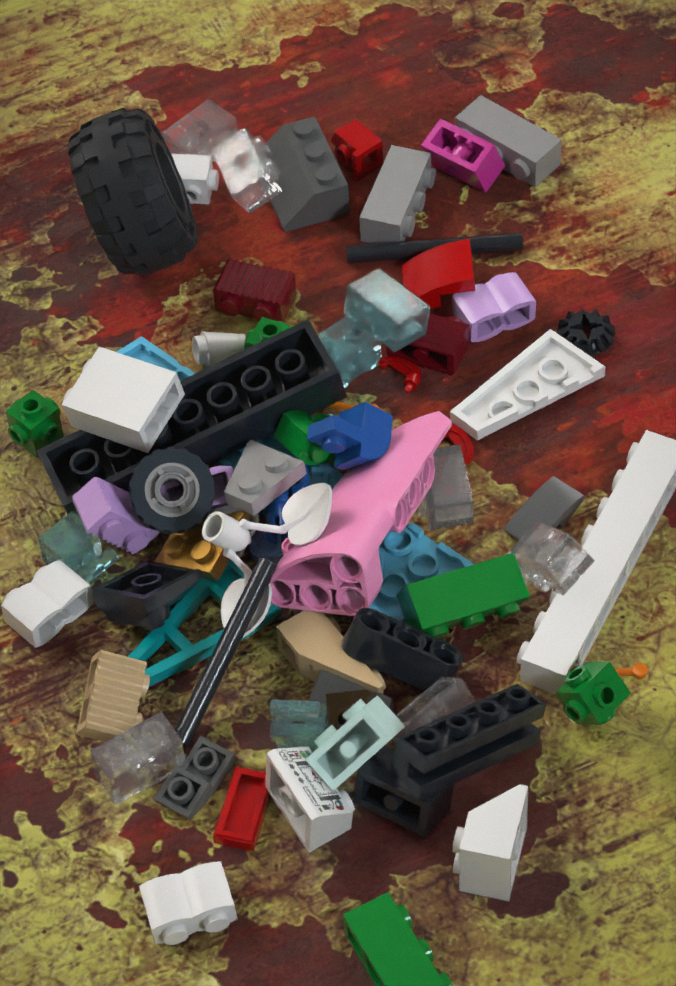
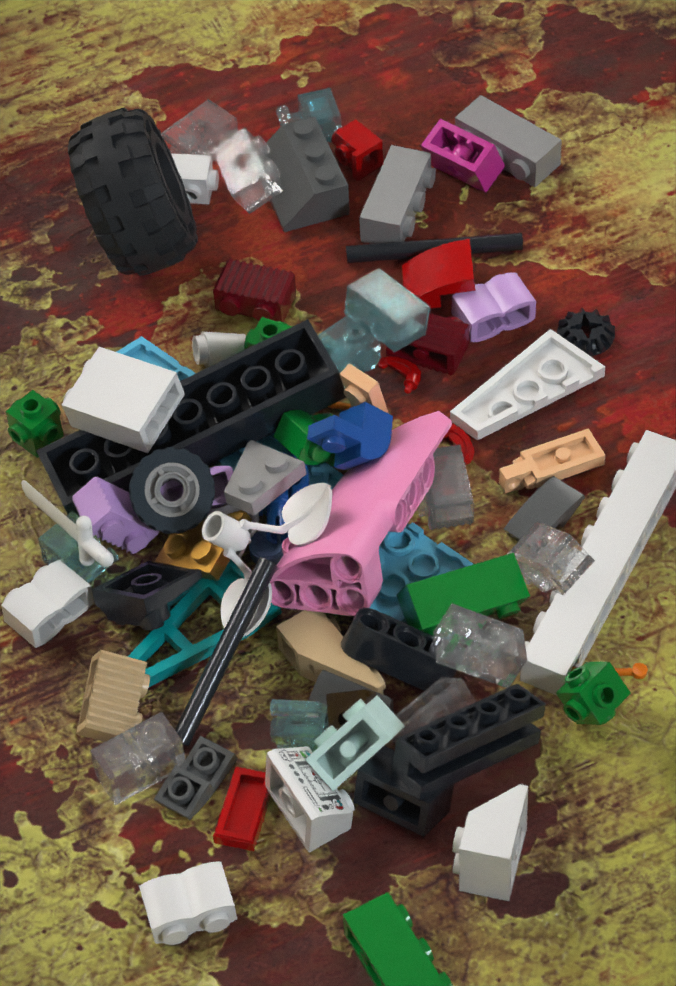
none -> white sword [21,480,114,567]
none -> clear light blue brick [276,88,341,142]
none -> light nougat hinge [340,363,389,414]
none -> clear brick [433,603,527,688]
none -> light nougat hinge [499,428,605,493]

